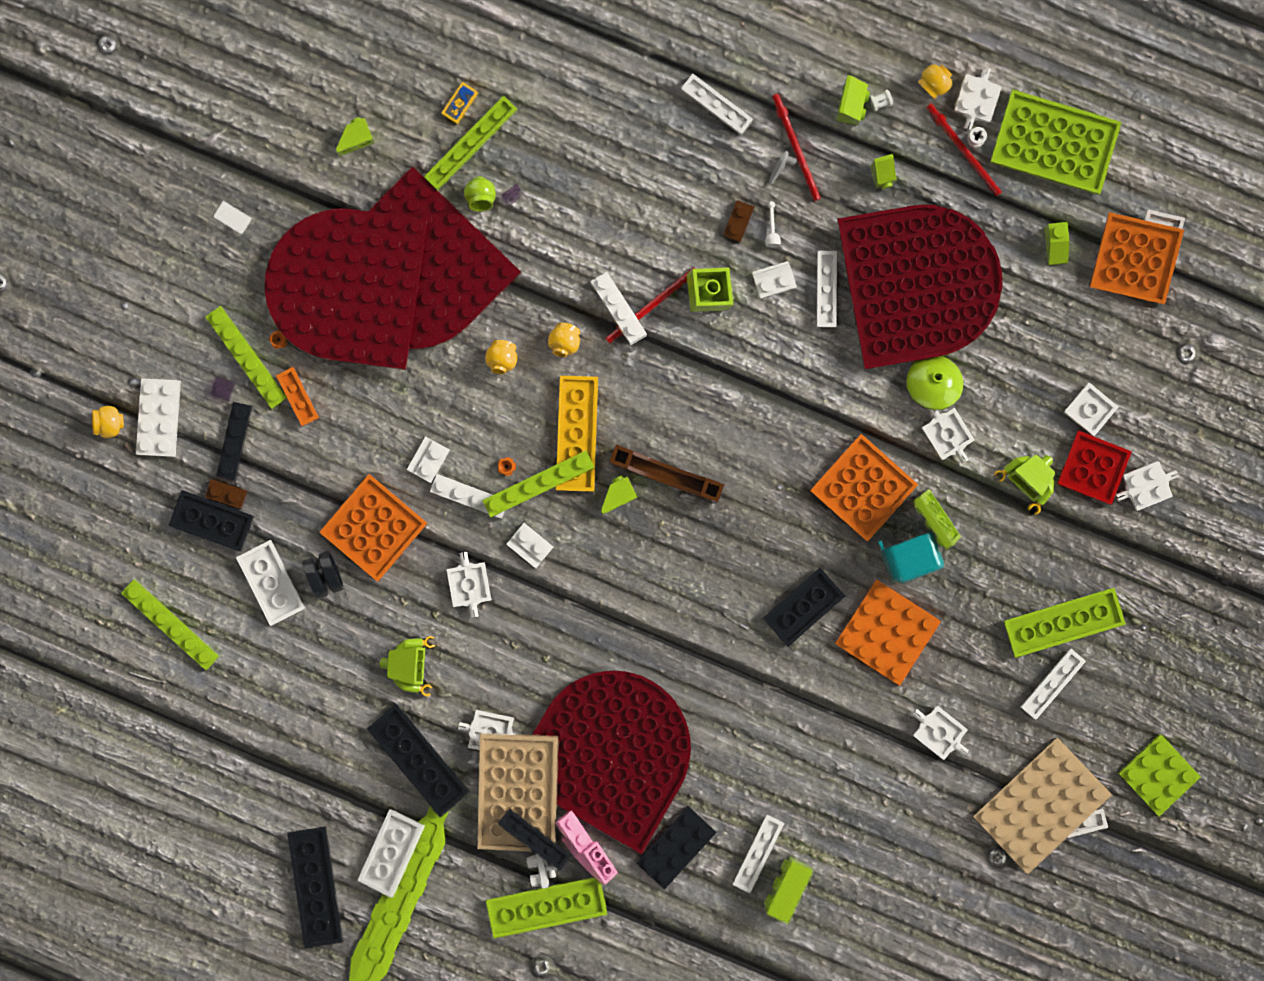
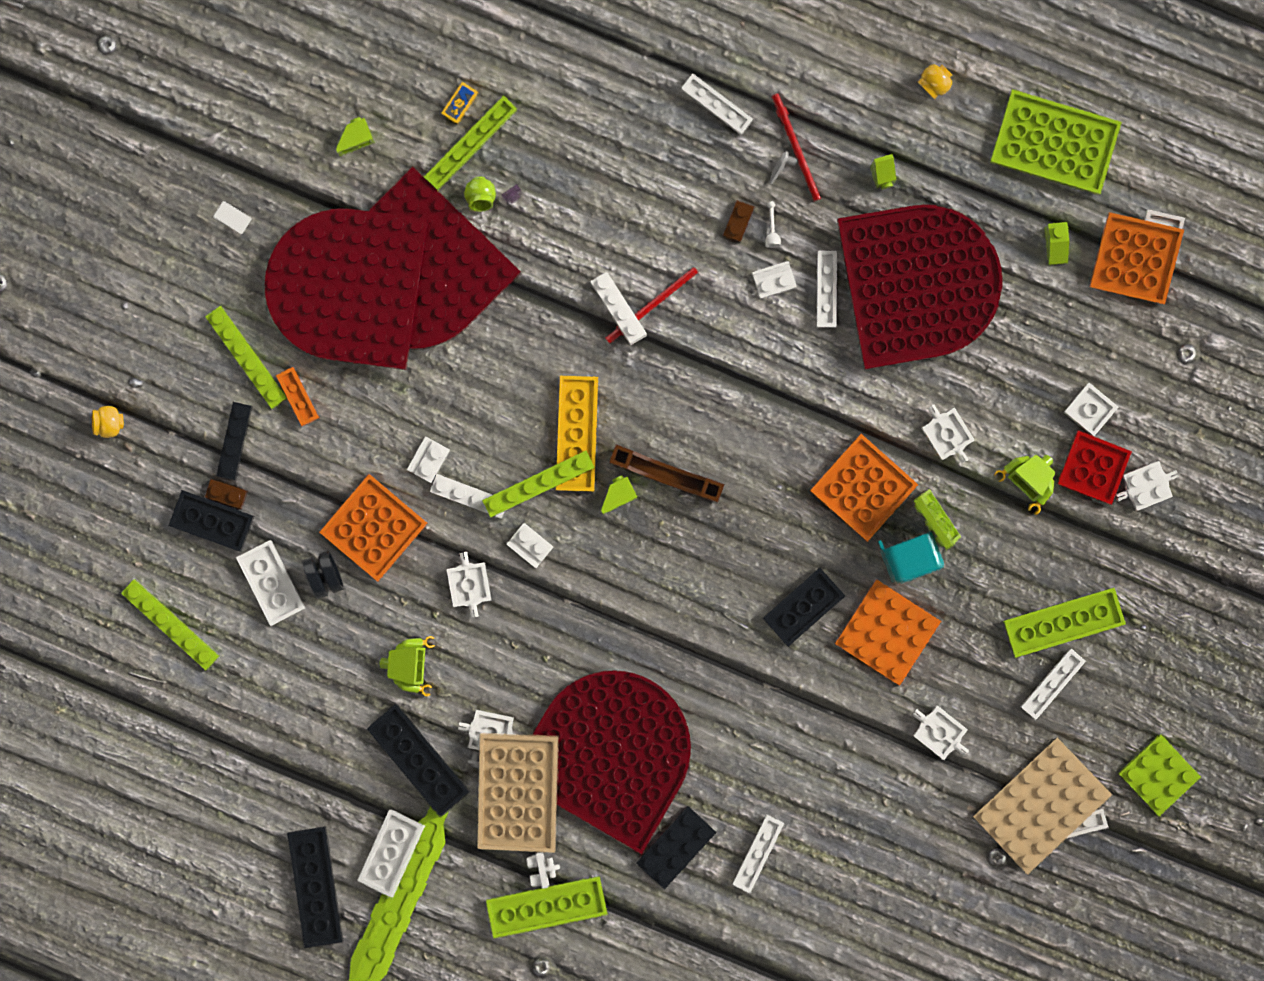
white plate [136,378,181,457] -> none
clear purple plate [210,376,236,401] -> none
orange plate [269,330,288,349] -> none
yellow piece [485,340,517,375] -> none
orange plate [497,457,516,476] -> none
black plate [497,808,572,872] -> none
yellow piece [548,322,580,358] -> none
bright pink slope [555,811,618,885] -> none
lime brick [687,267,733,312] -> none
lime brick [763,856,813,924] -> none
lime slope [836,75,870,125] -> none
white bush [869,89,893,112] -> none
lime dish [906,356,963,410] -> none
red bar [926,103,1002,197] -> none
white plate [953,67,1002,131] -> none
white bush [967,127,987,148] -> none

